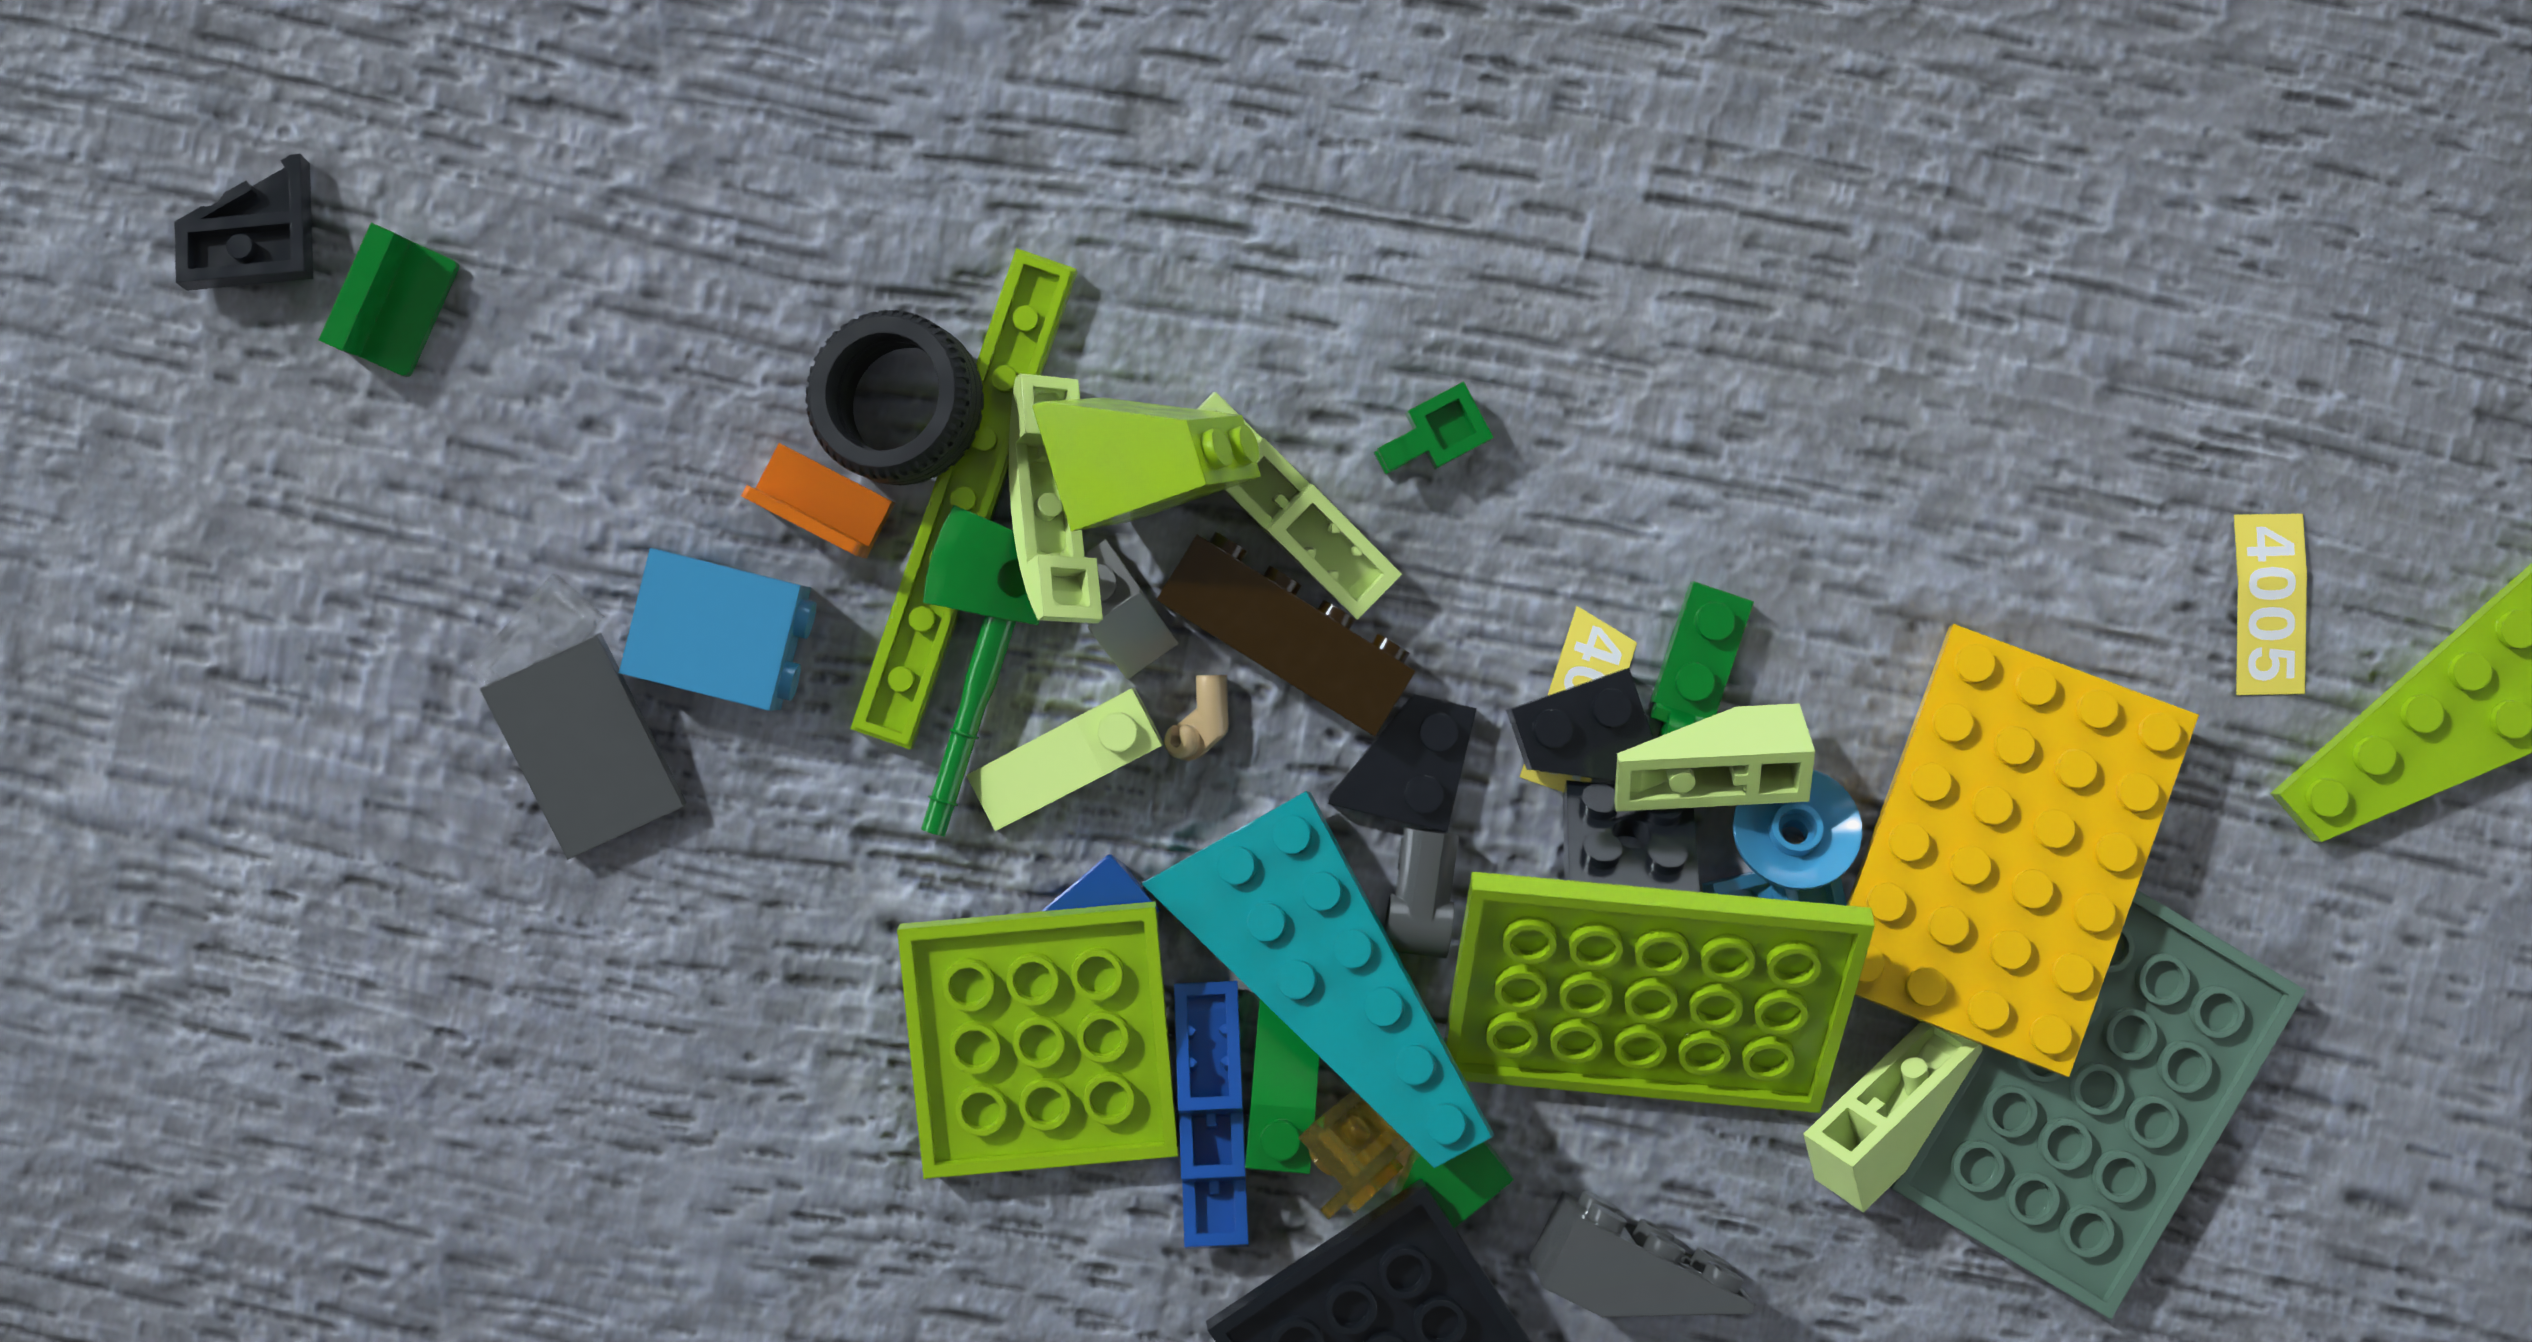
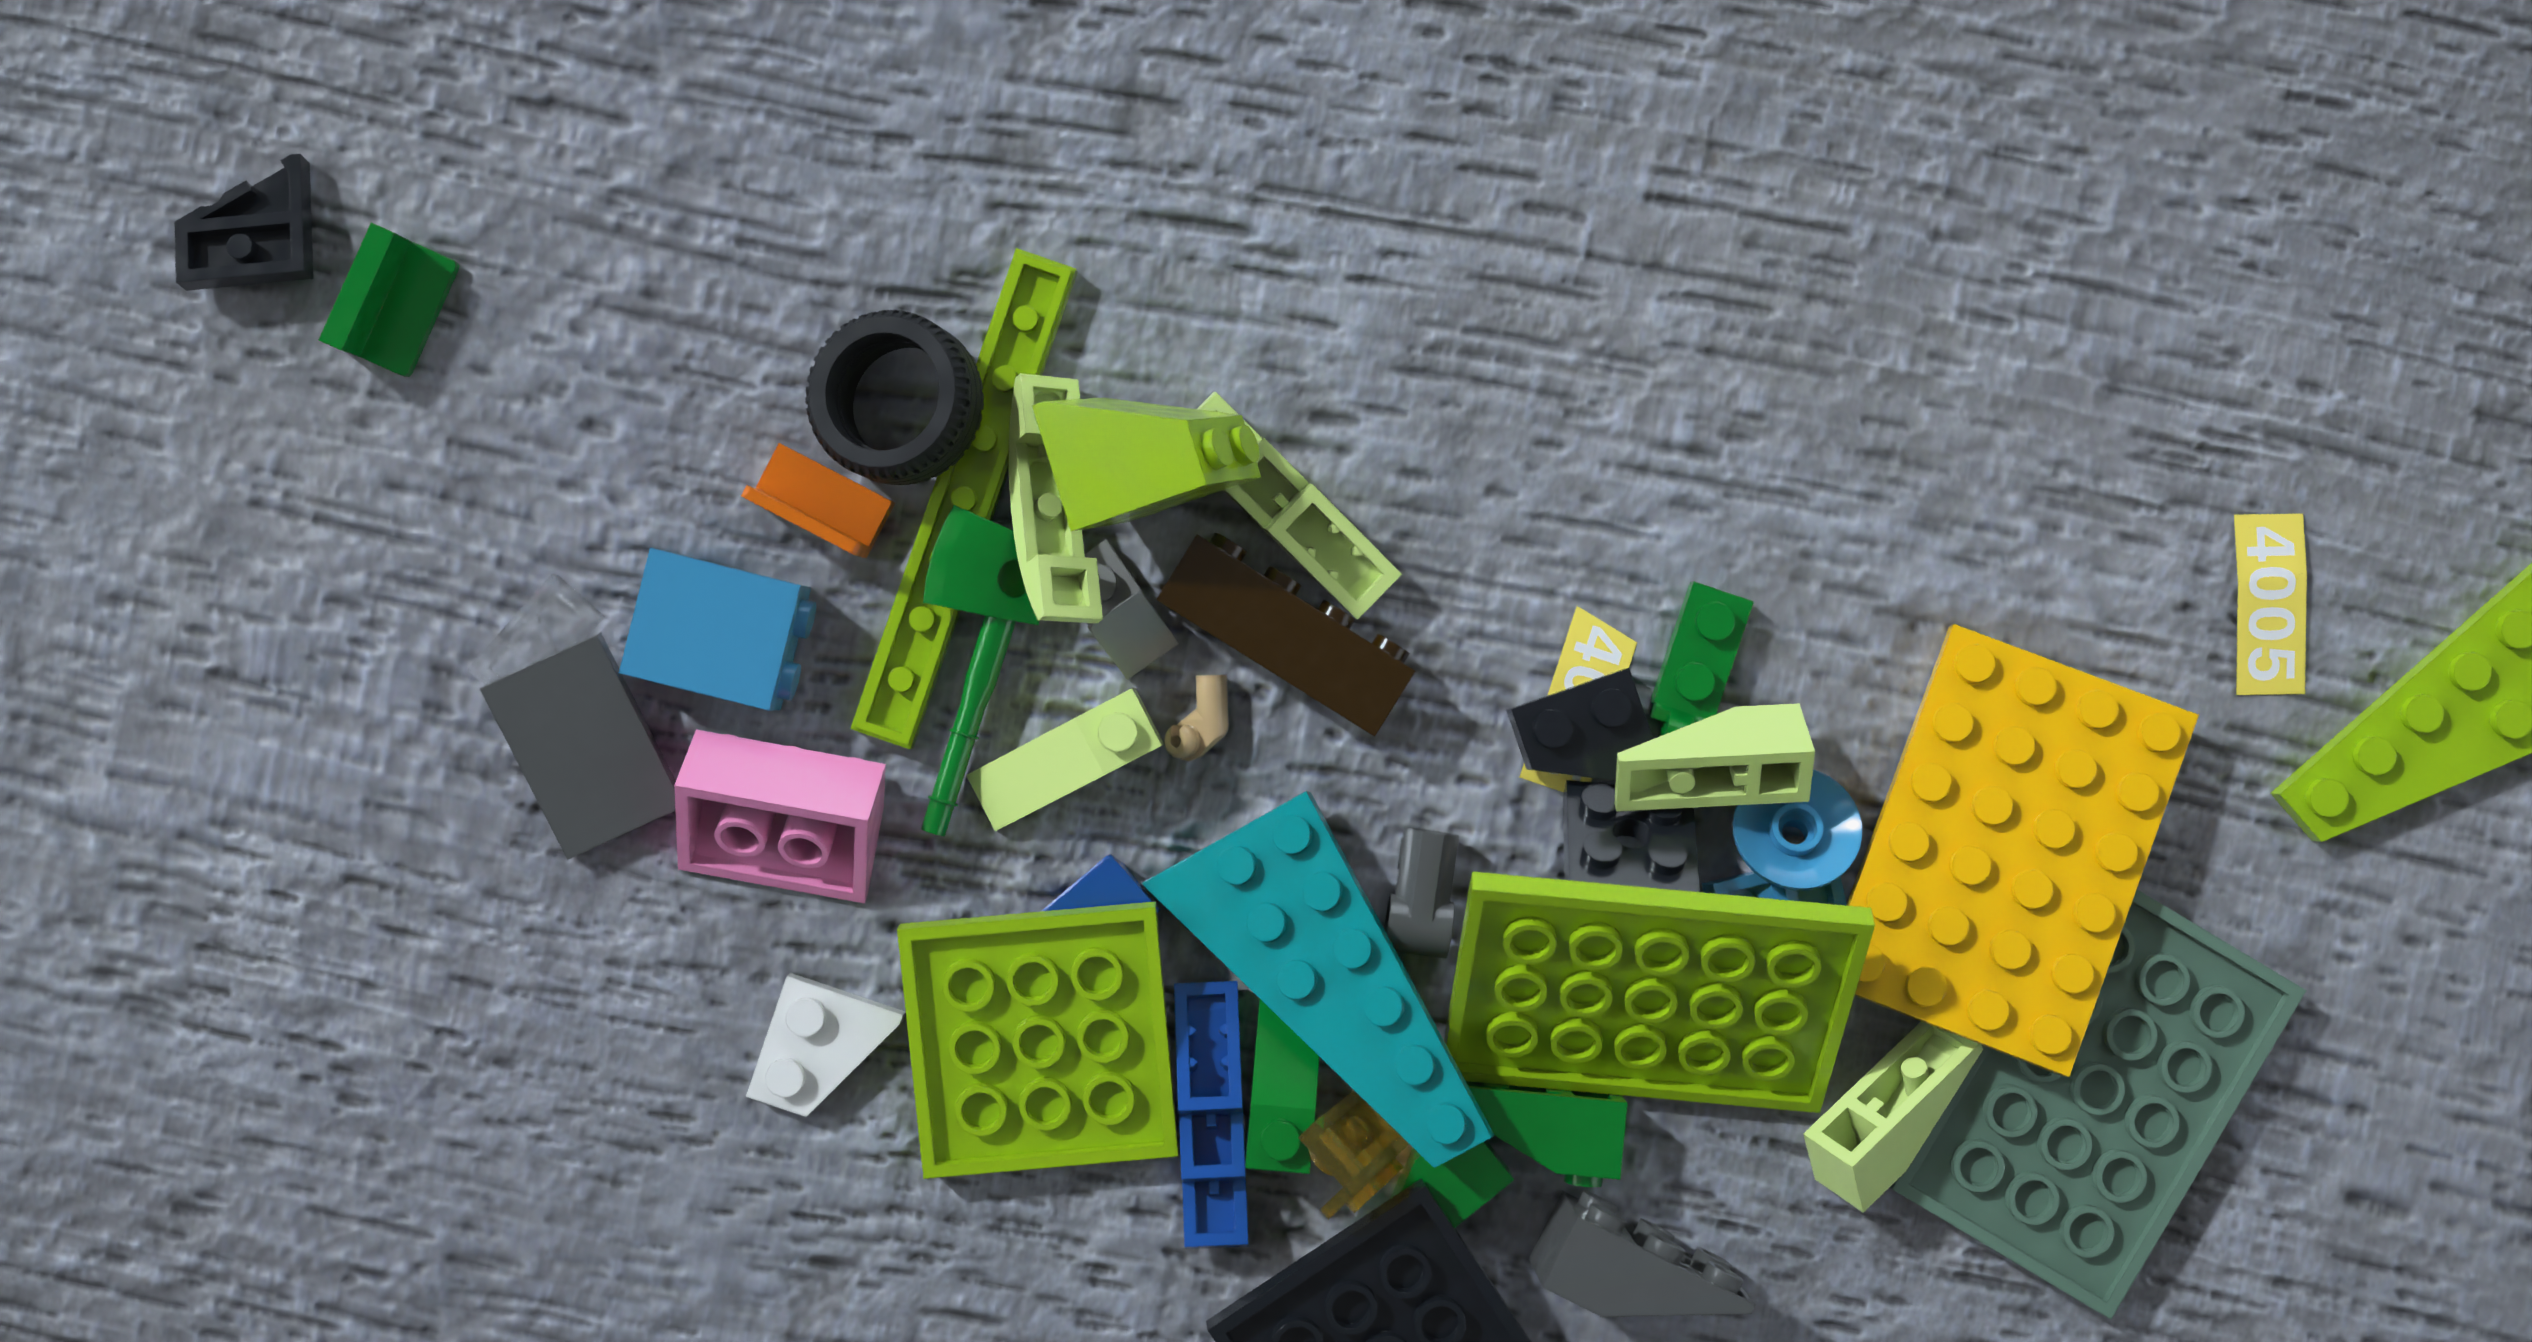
black wing [1328,694,1477,832] -> none
green plate [1374,381,1494,475] -> none
none -> bright pink slope [674,729,886,904]
none -> white wing [746,973,906,1117]
none -> green slope [1466,1081,1628,1187]

